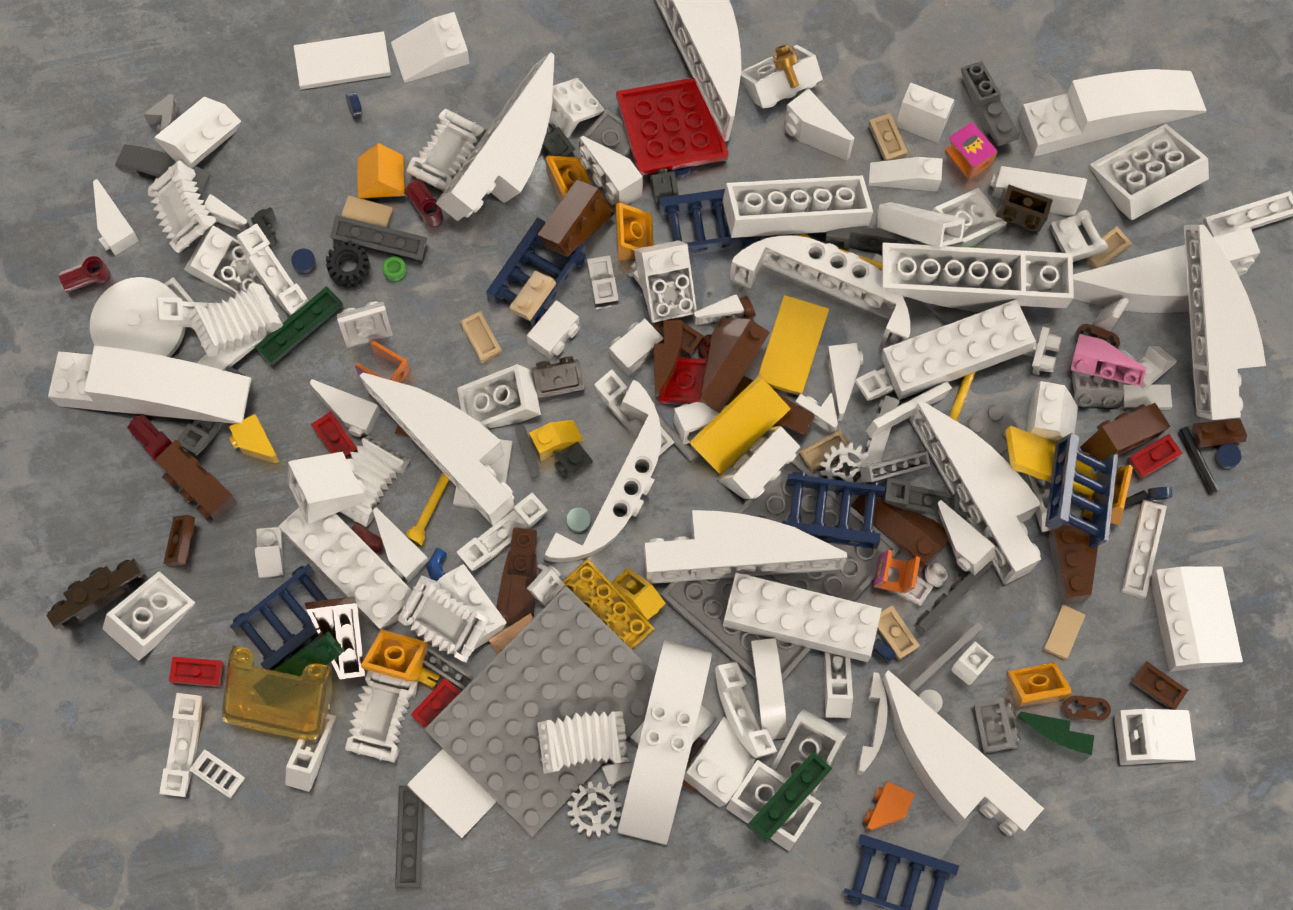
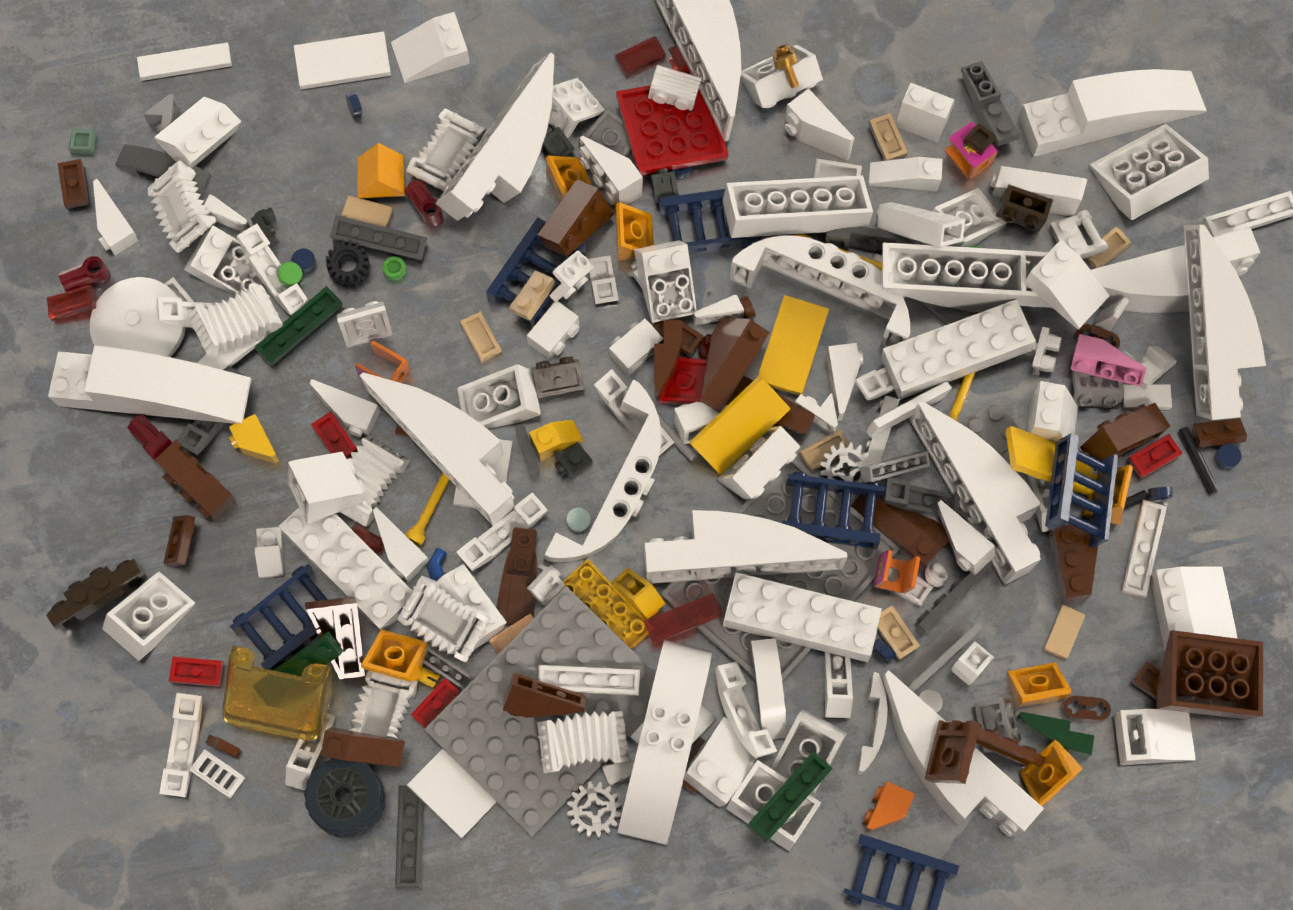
none -> clear red tile [47,285,96,321]
none -> reddish brown plate [57,159,89,209]
none -> sand green tile [69,129,97,155]
none -> white tile [137,42,232,81]
none -> reddish brown tile [205,735,240,757]
none -> bright green tile [277,262,302,287]
none -> wheel [304,758,385,838]
none -> reddish brown slope [320,727,405,767]
none -> reddish brown slope [503,673,586,718]
none -> white tile [538,665,640,696]
none -> white bracket [550,251,594,303]
none -> clear red tile [615,36,666,76]
none -> clear red plate [644,593,723,644]
none -> white brick [648,65,701,111]
none -> clear red plate [668,45,692,75]
none -> white tile [813,158,862,178]
none -> reddish brown bracket [924,720,1046,784]
none -> dark brown tile [963,123,997,156]
none -> light orange slope [1019,740,1083,806]
none -> white slope [1023,240,1109,330]
none -> reddish brown slope [1157,630,1263,720]

